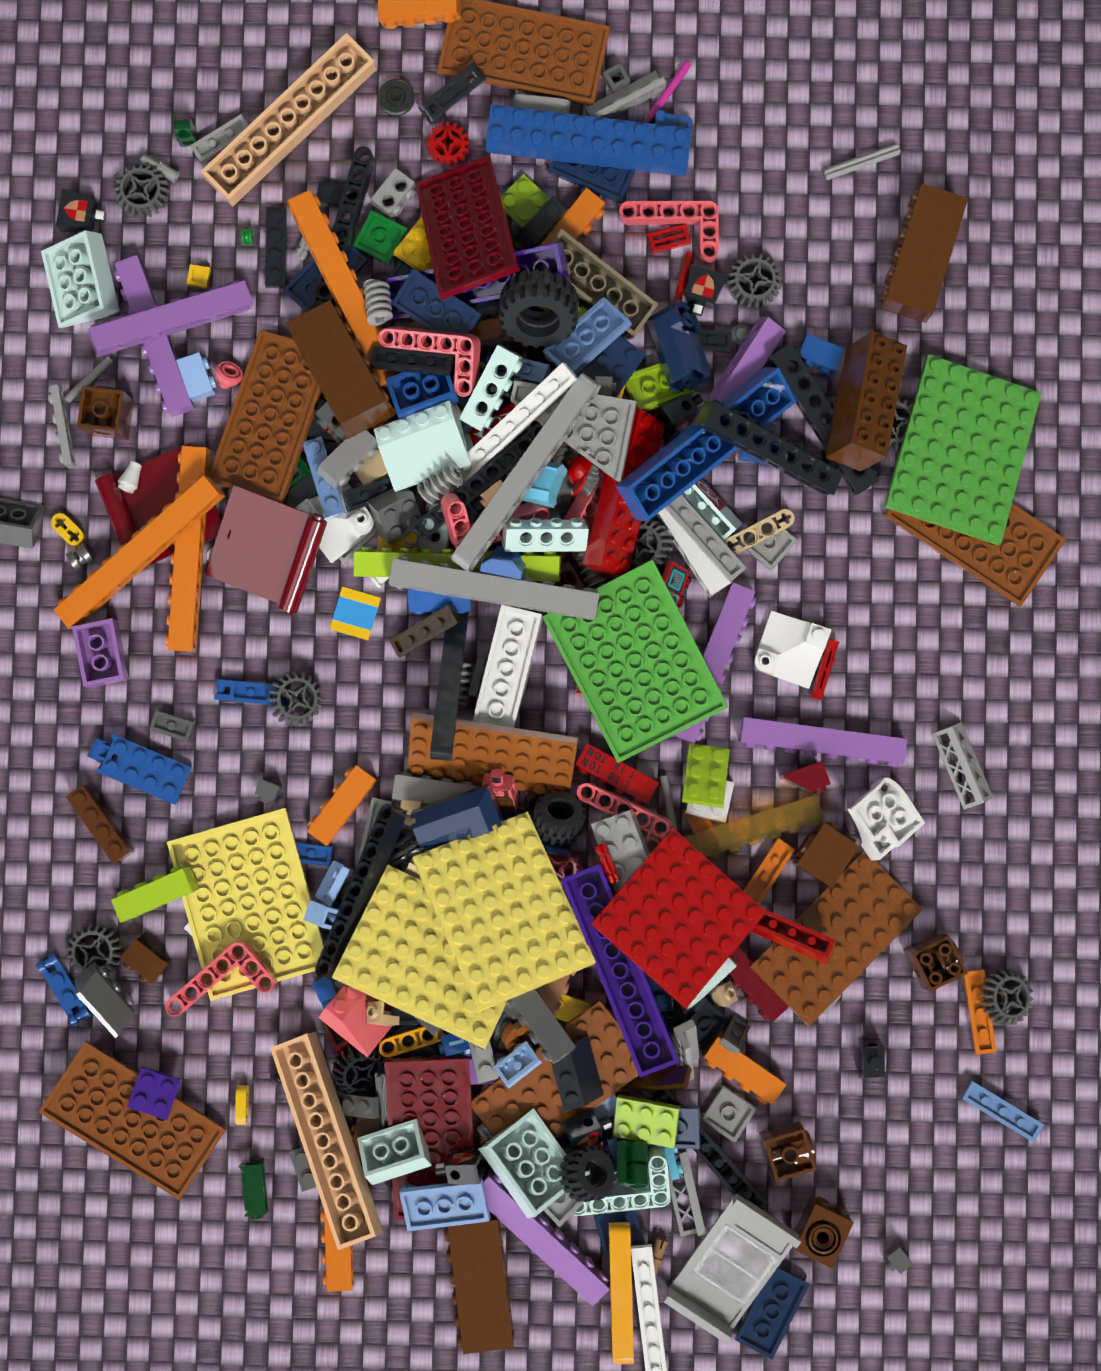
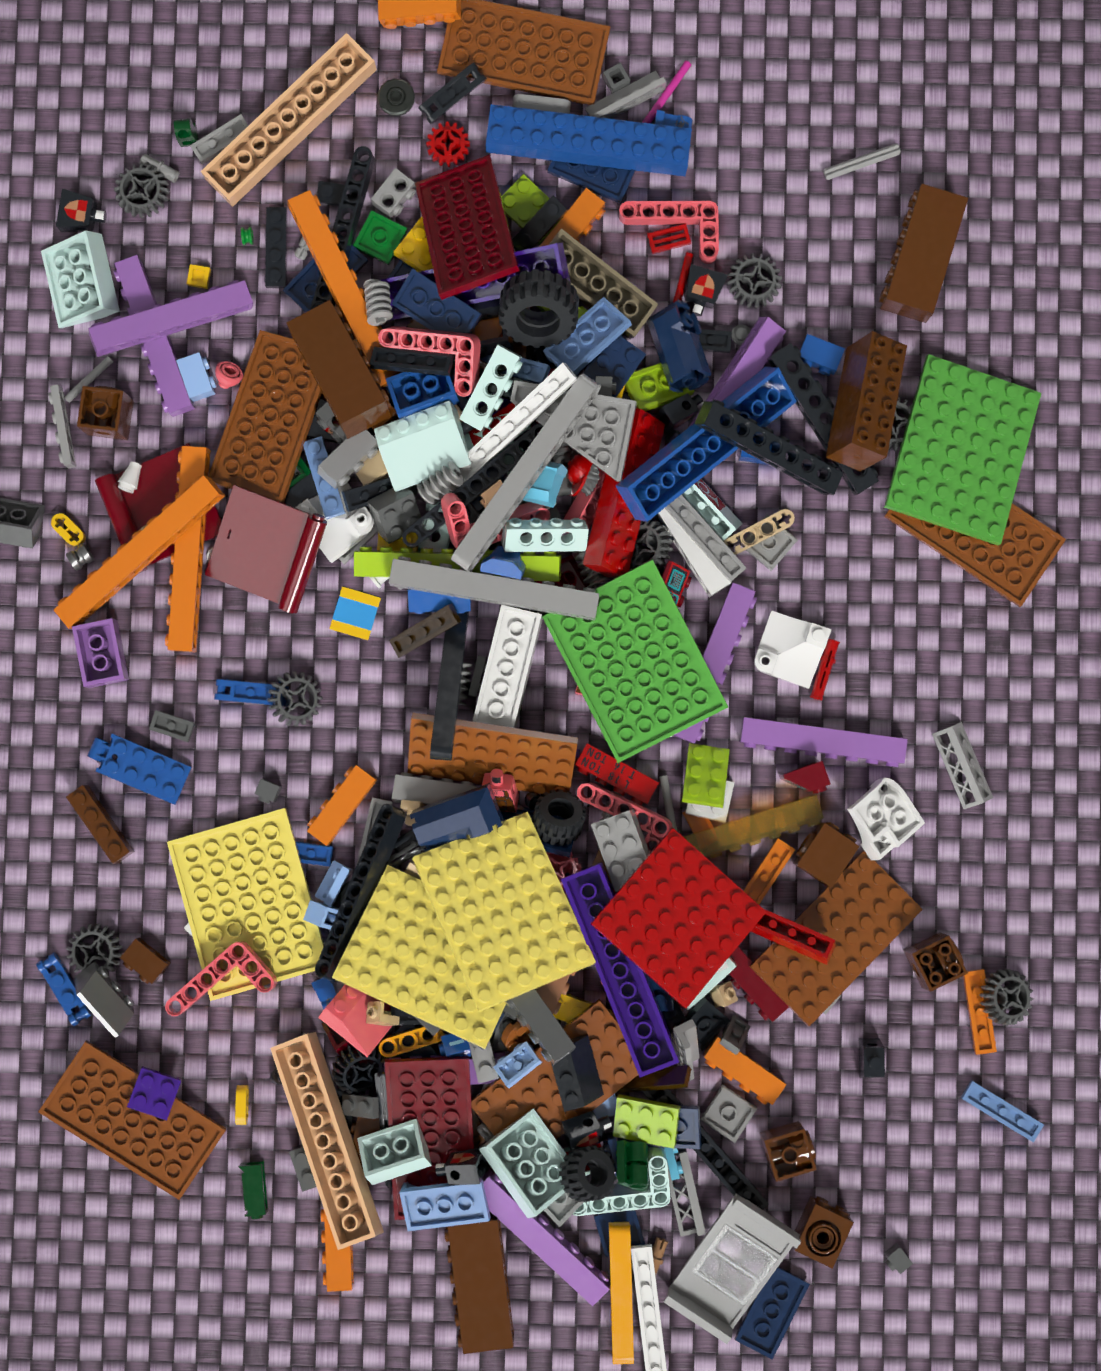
lime brick [111,865,200,923] -> none
red axle [595,843,620,884] -> none

